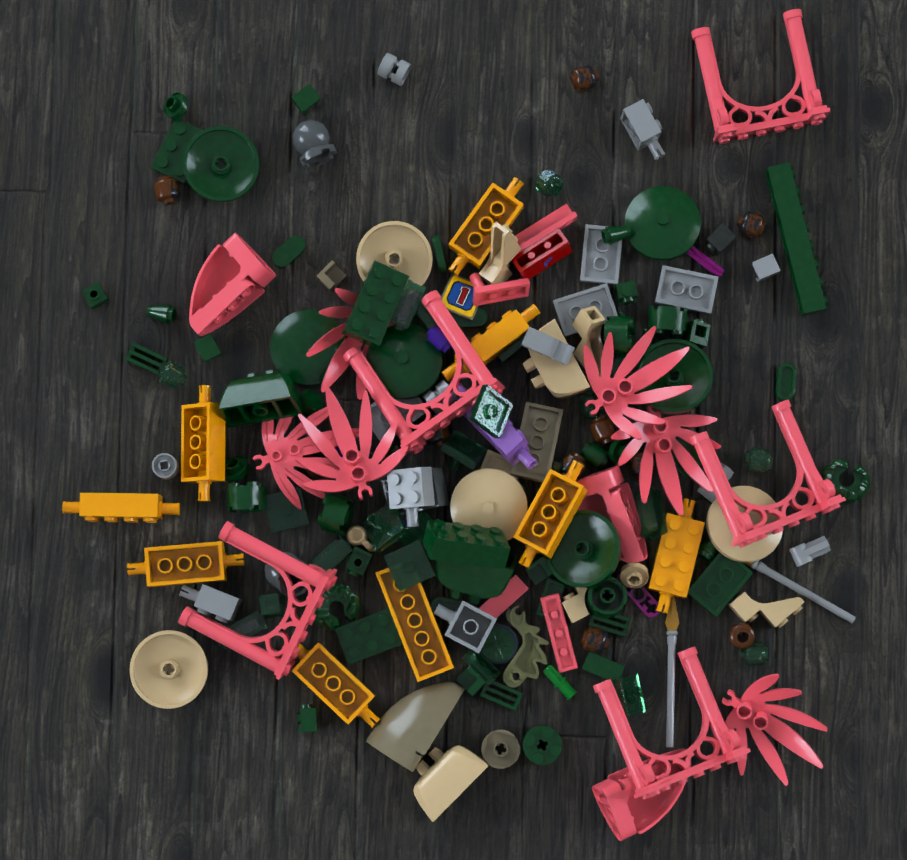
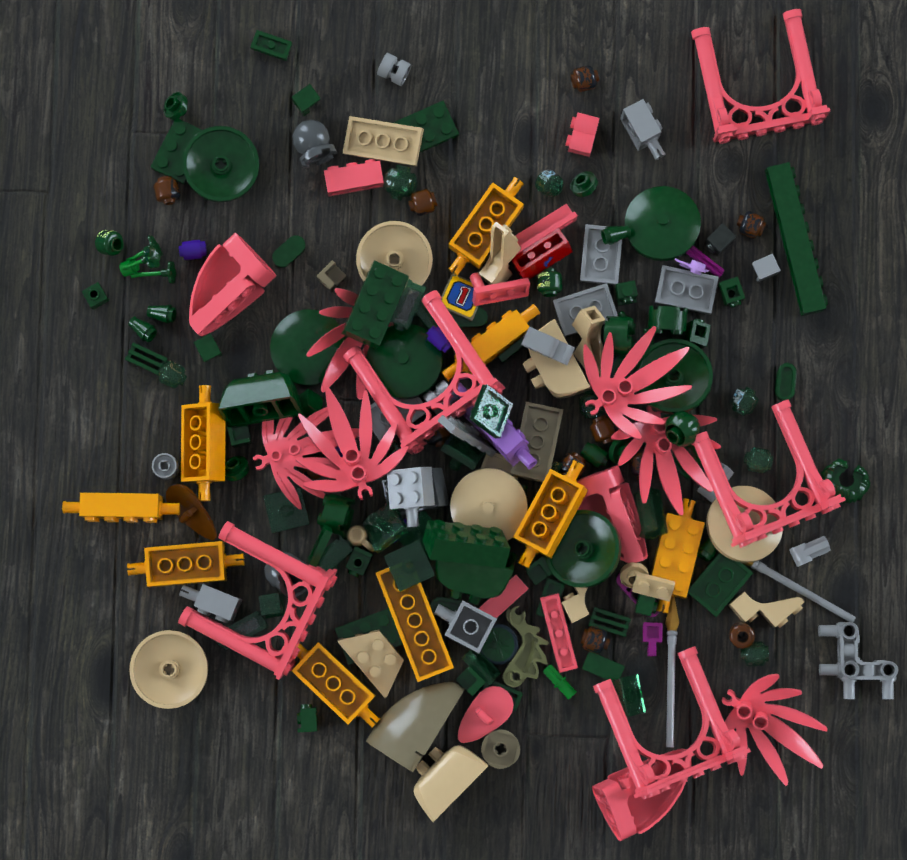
dark green brick [227,482,267,513] -> none
dark green piece [314,584,360,630] -> none
dark green tile [431,235,447,273] -> none
dark green brick [522,725,562,765] -> none
dark green brick [586,576,627,619] -> none
none -> dark green head [95,230,124,256]
none -> plant [119,235,176,284]
none -> dark green cone [128,316,157,342]
none -> reddish brown shield [166,484,217,540]
none -> dark purple brick [179,240,207,261]
none -> dark green panel [227,424,252,448]
none -> dark green plate [250,30,293,61]
none -> dark green tile [308,524,333,567]
none -> coral brick [324,159,384,196]
none -> tan wing [337,630,404,698]
none -> tan plate [343,116,424,166]
none -> clear green plant [383,164,418,201]
none -> dark green plate [393,100,459,153]
none -> reddish brown head [408,189,437,216]
none -> light grey wing [438,415,497,457]
none -> coral shield [458,686,514,743]
none -> dark green head [537,268,562,297]
none -> coral brick [565,113,600,157]
none -> dark green plate [570,171,598,197]
none -> tan plate [632,572,675,602]
none -> dark green plate [634,594,658,617]
none -> magenta plate [642,622,663,656]
none -> dark green plant [665,411,700,447]
none -> lavender plate [674,258,709,275]
none -> dark green brick [717,277,745,308]
none -> clear green head [730,387,759,416]
none -> light grey pin [818,622,898,699]

